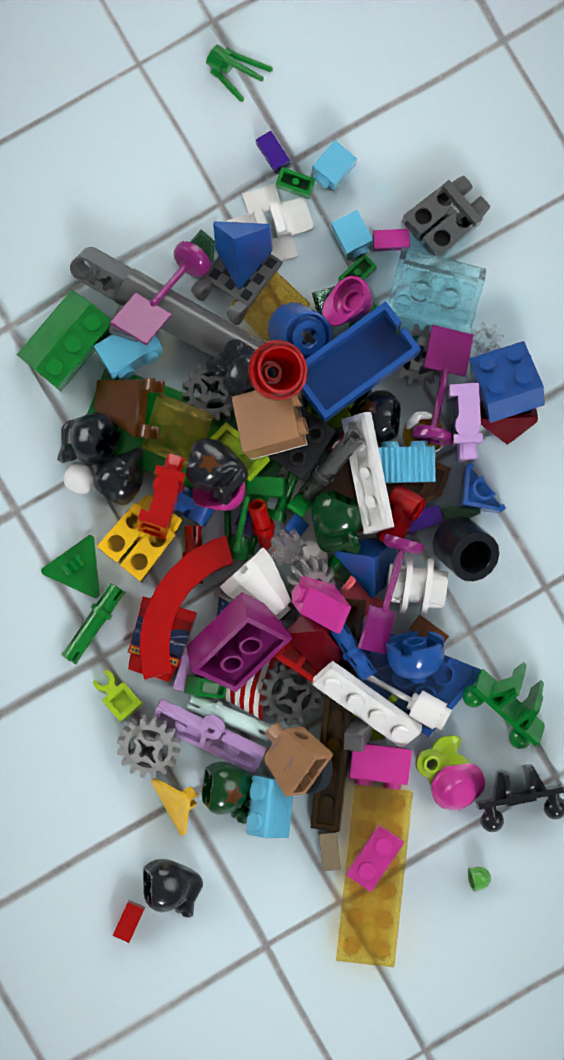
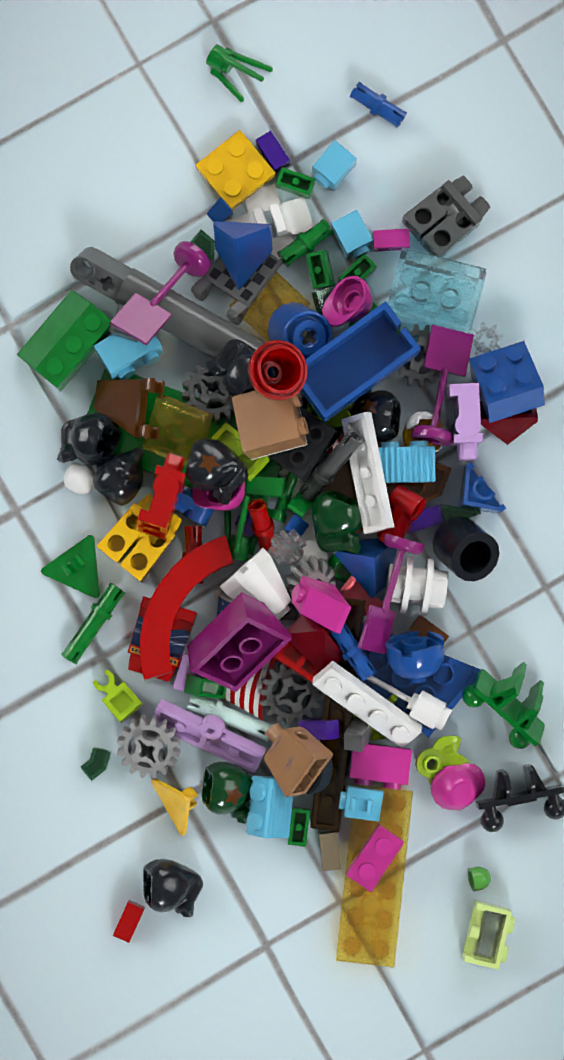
none -> clear green piece [80,747,112,781]
none -> yellow plate [195,130,276,210]
none -> blue piece [207,197,233,222]
none -> green pin [277,219,334,267]
none -> green piece [288,807,310,847]
none -> dark purple piece [299,719,339,740]
none -> green piece [306,250,335,290]
none -> medium azure brick [339,785,383,822]
none -> blue pin [350,81,407,128]
none -> yellowish green window [462,900,515,970]

